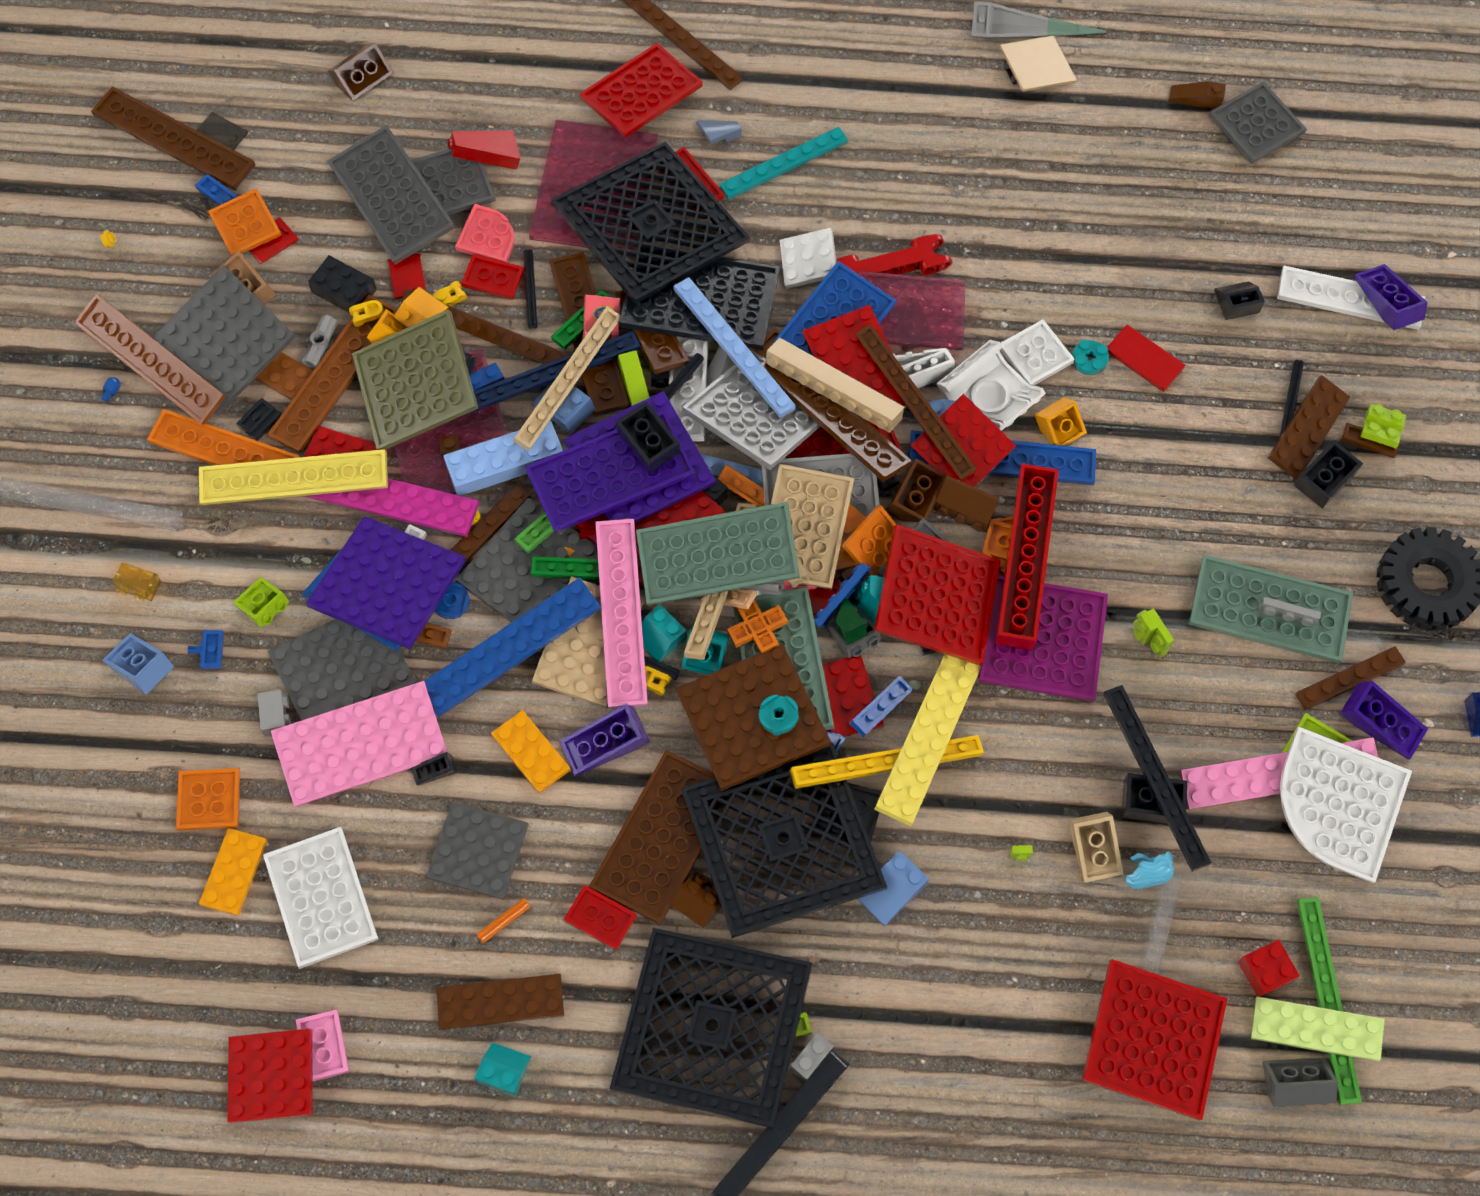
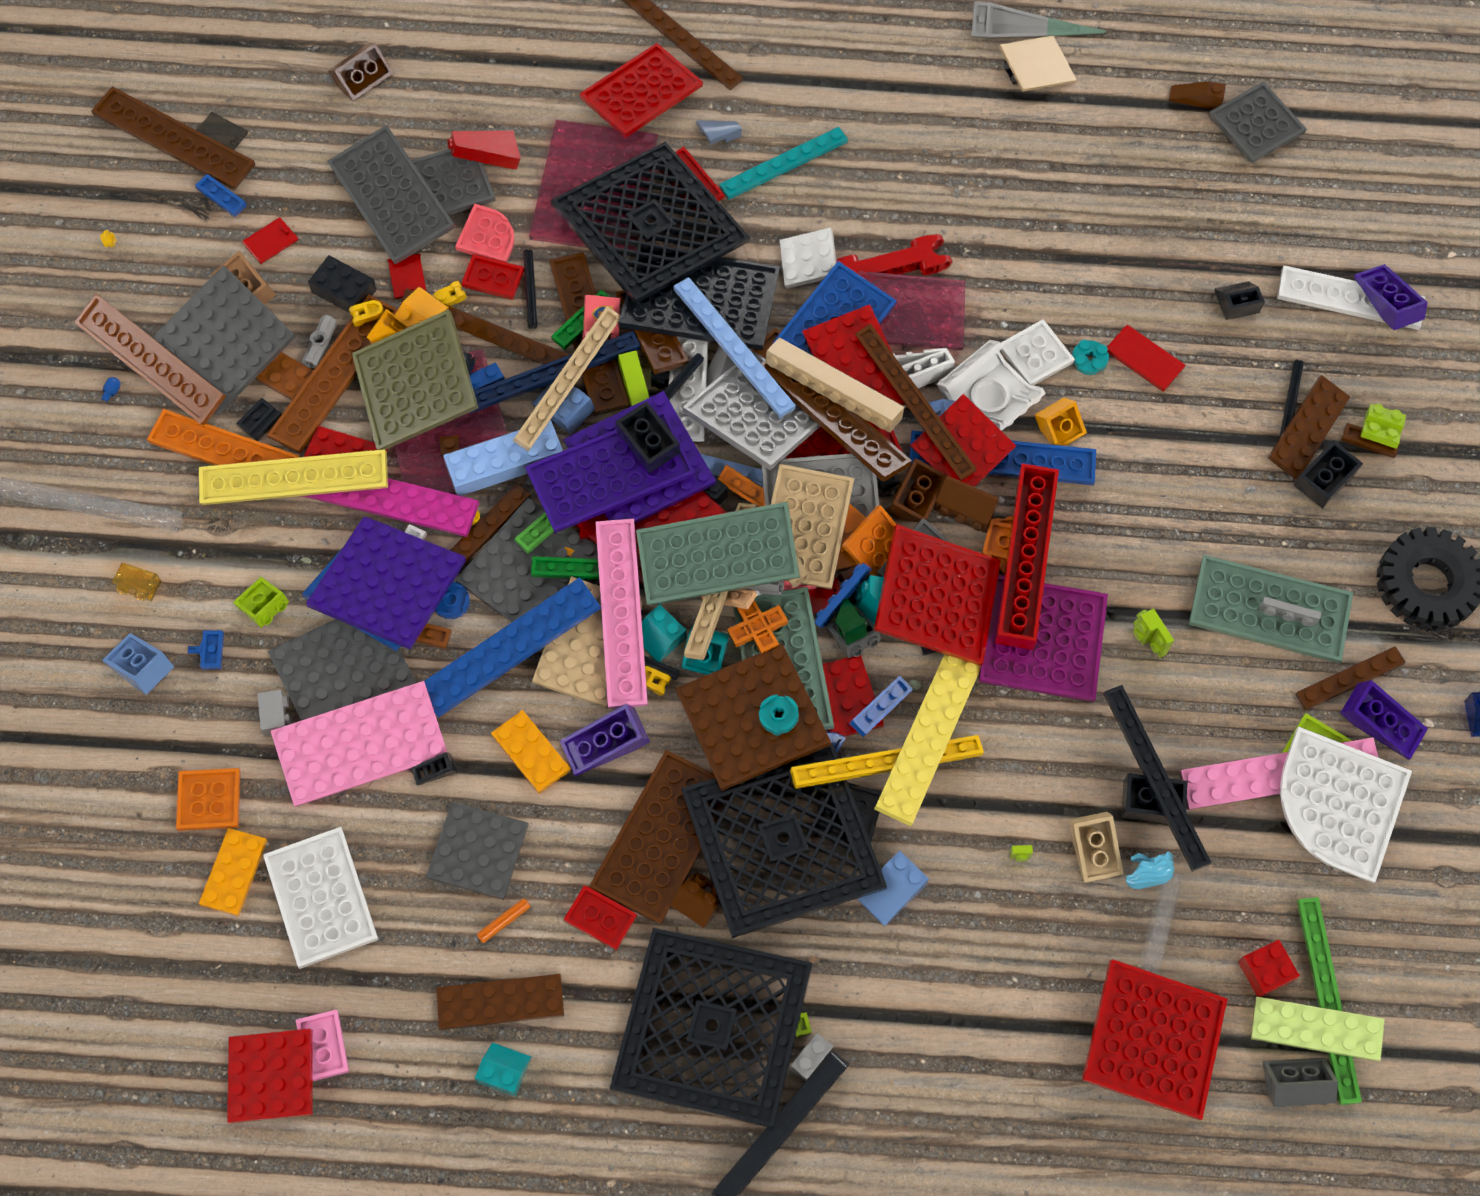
orange plate [208,188,281,256] -> none

